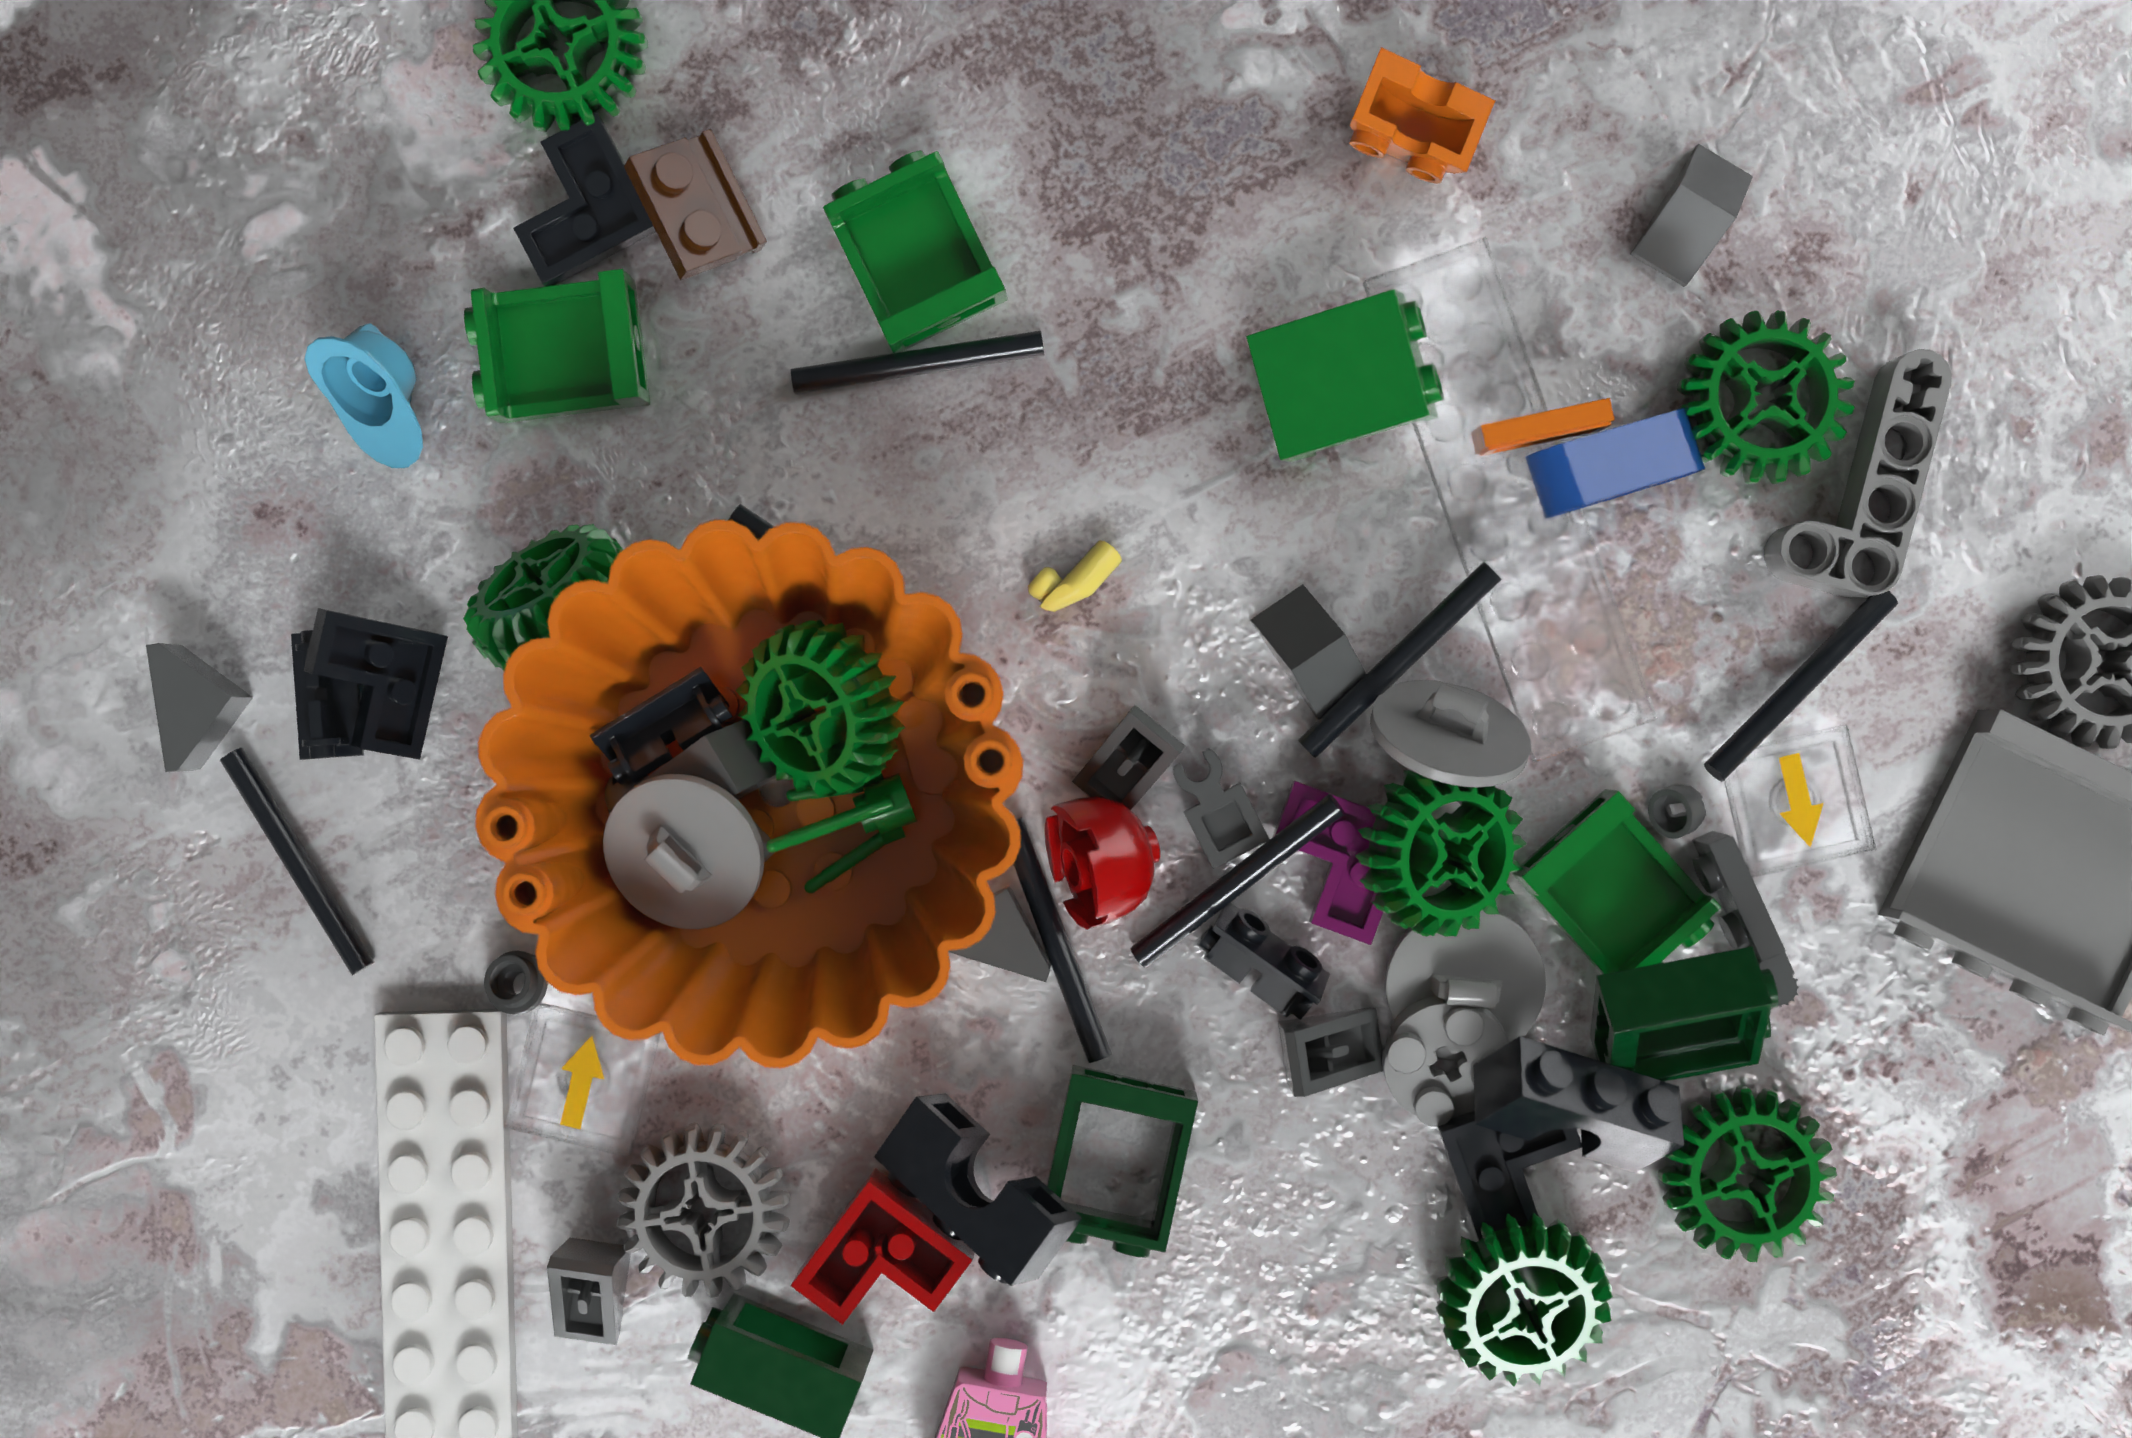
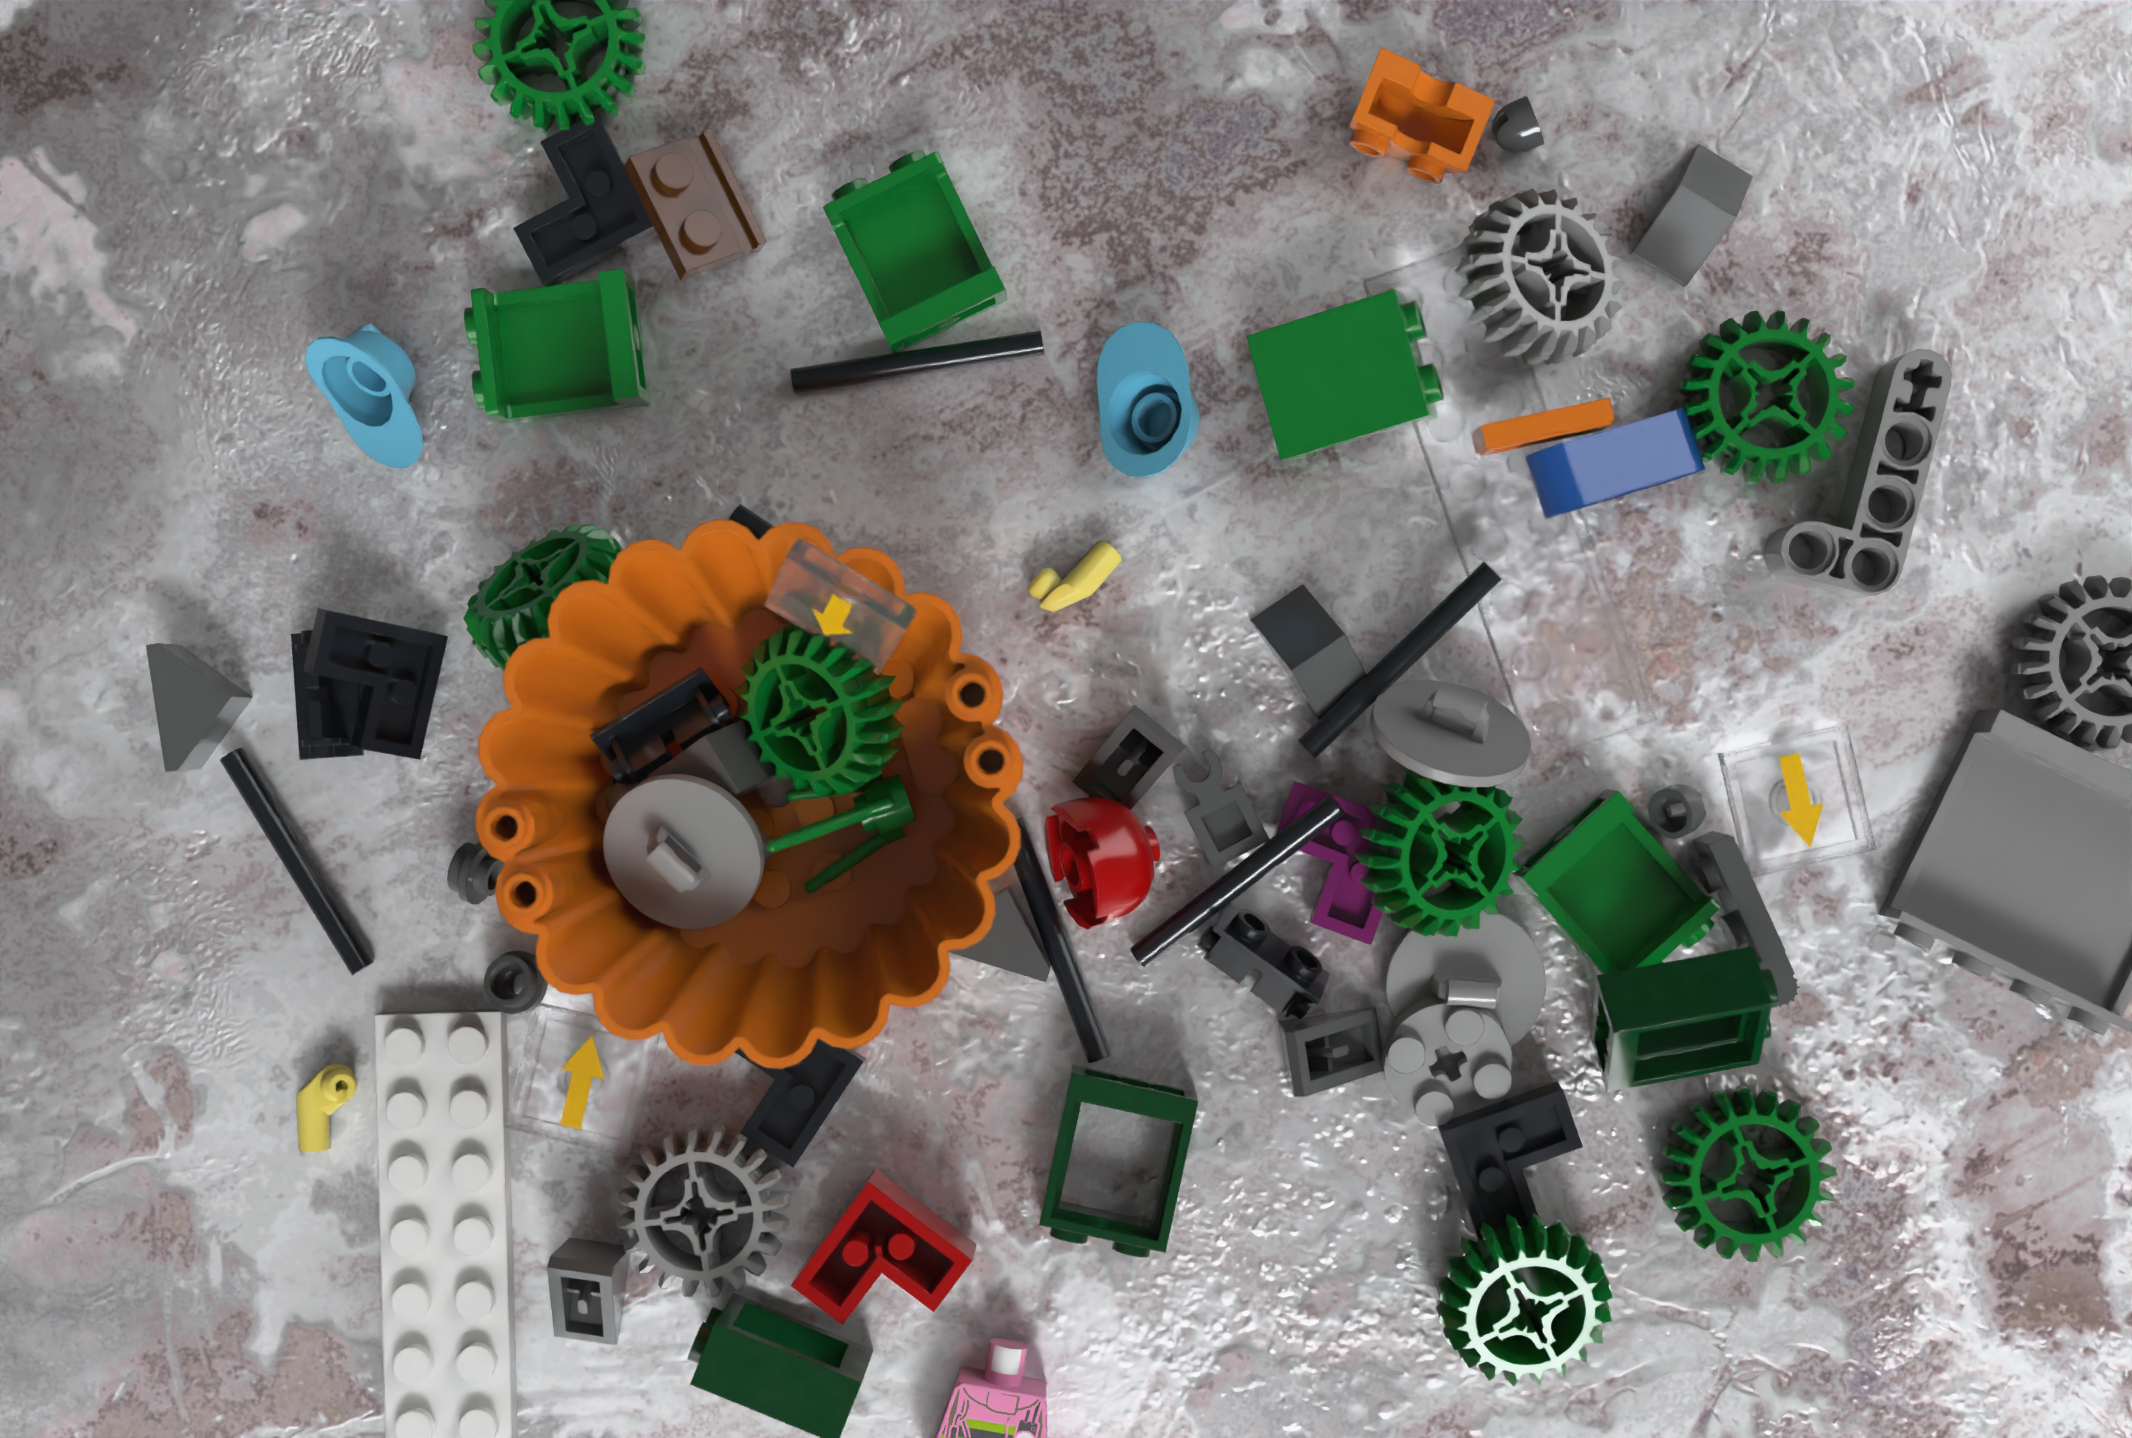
black arch [874,1093,1082,1286] -> none
black arch [1473,1036,1684,1173] -> none
black bar [1704,591,1898,782] -> none
none -> light yellow arm [296,1064,358,1152]
none -> dark grey plate [447,842,505,905]
none -> black plate [735,1038,866,1168]
none -> clear tile [765,539,917,675]
none -> medium azure piece [1097,321,1200,478]
none -> light grey gear [1454,188,1626,365]
none -> dark grey hinge [1492,96,1544,153]

